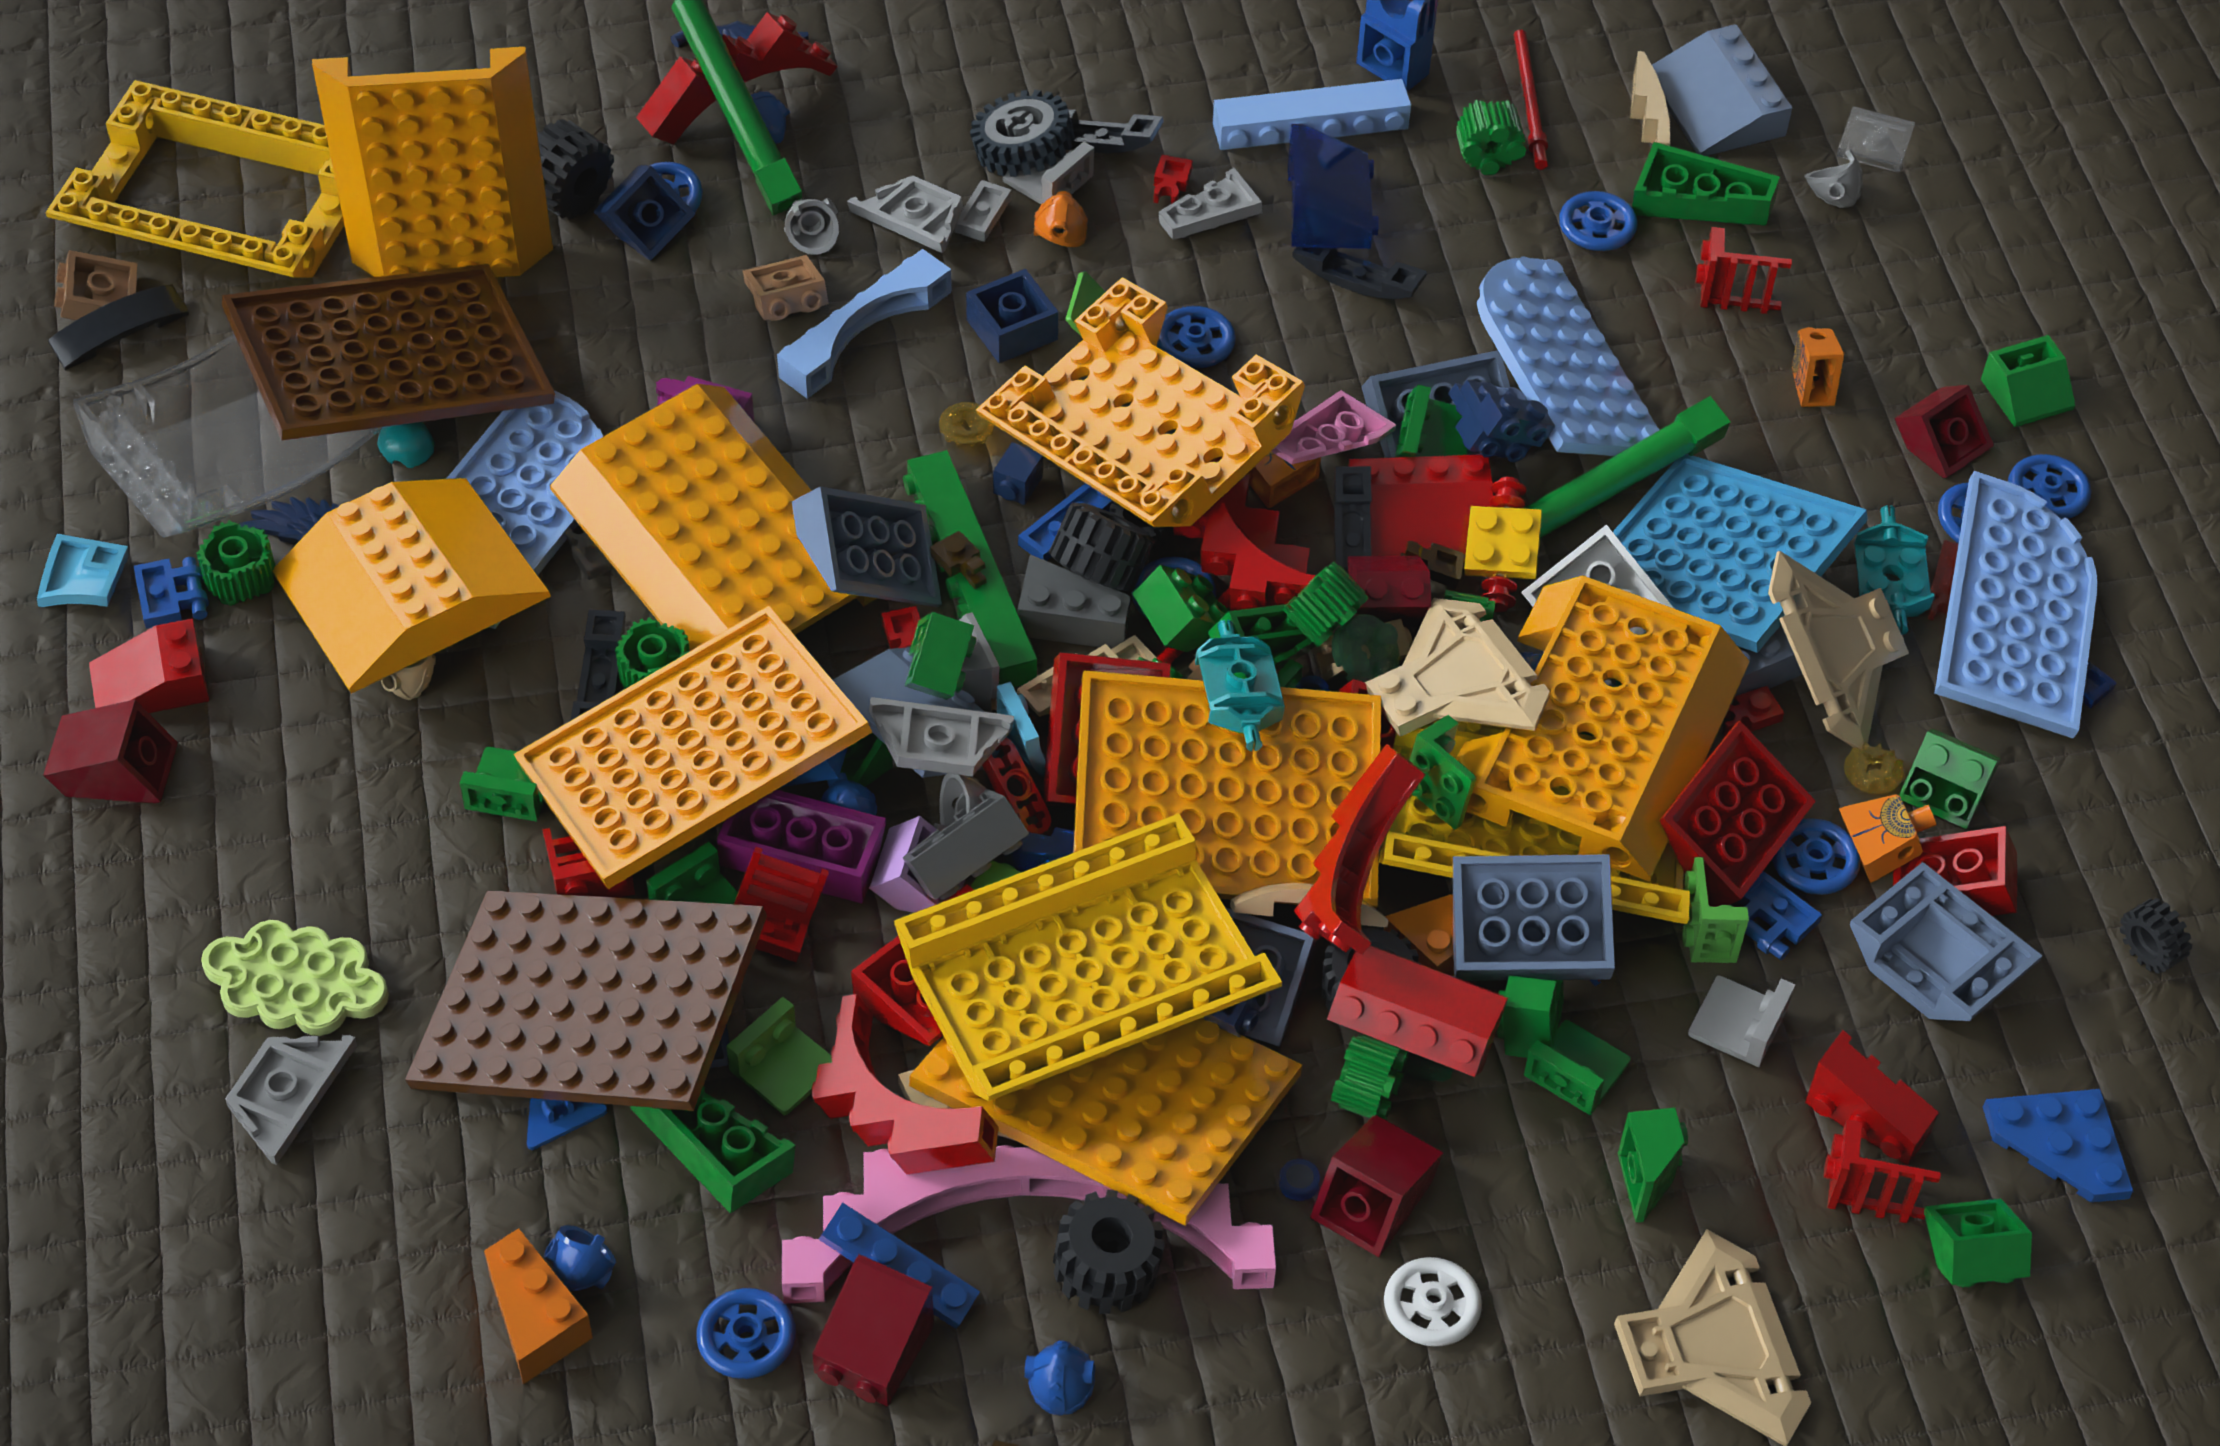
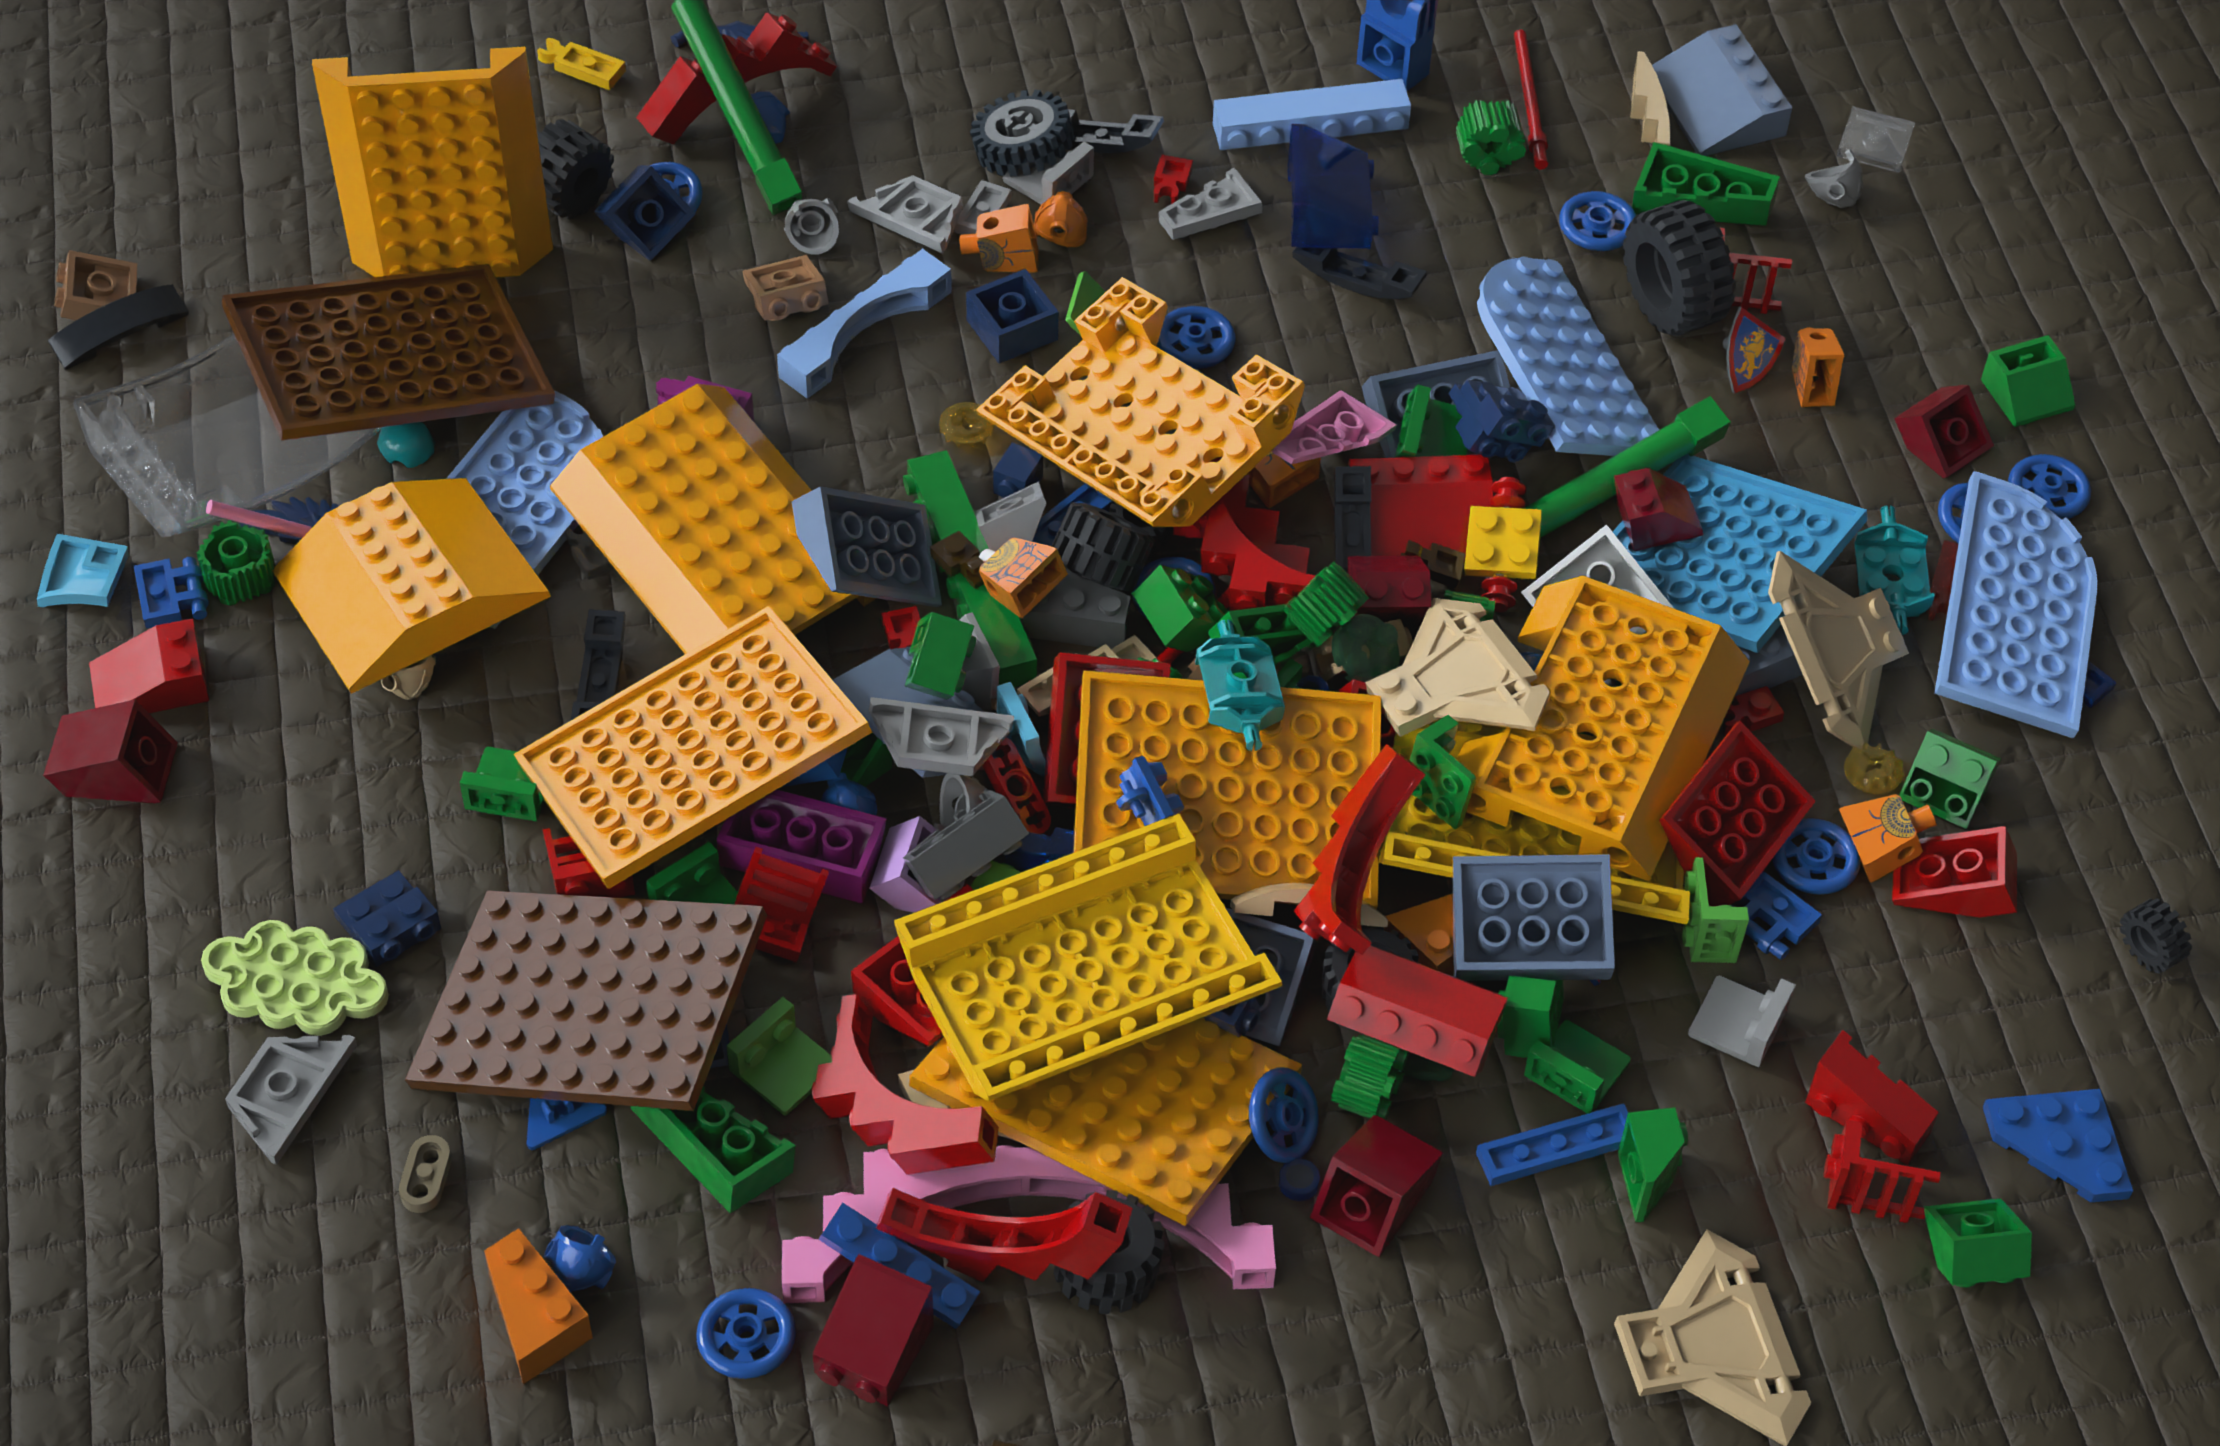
yellow slope [45,80,344,278] -> none
green brick [615,617,690,689] -> none
blue helmet [1025,1340,1095,1416] -> none
white plate [1384,1257,1482,1346] -> none
sand blue slope [1850,862,2042,1021] -> none
none -> bright pink bar [206,500,312,539]
none -> dark blue plate [333,870,441,968]
none -> dark tan plate [399,1135,452,1213]
none -> yellow plate [537,38,626,90]
none -> red arch [876,1188,1133,1282]
none -> orange torso [959,204,1039,273]
none -> light grey slope [975,482,1047,552]
none -> orange torso [979,537,1068,618]
none -> blue hips [1116,756,1184,826]
none -> blue plate [1249,1067,1319,1163]
none -> blue plate [1476,1103,1628,1186]
none -> dark red slope [1614,468,1703,551]
none -> black tyre [1623,200,1736,336]
none -> shield [1723,307,1786,393]

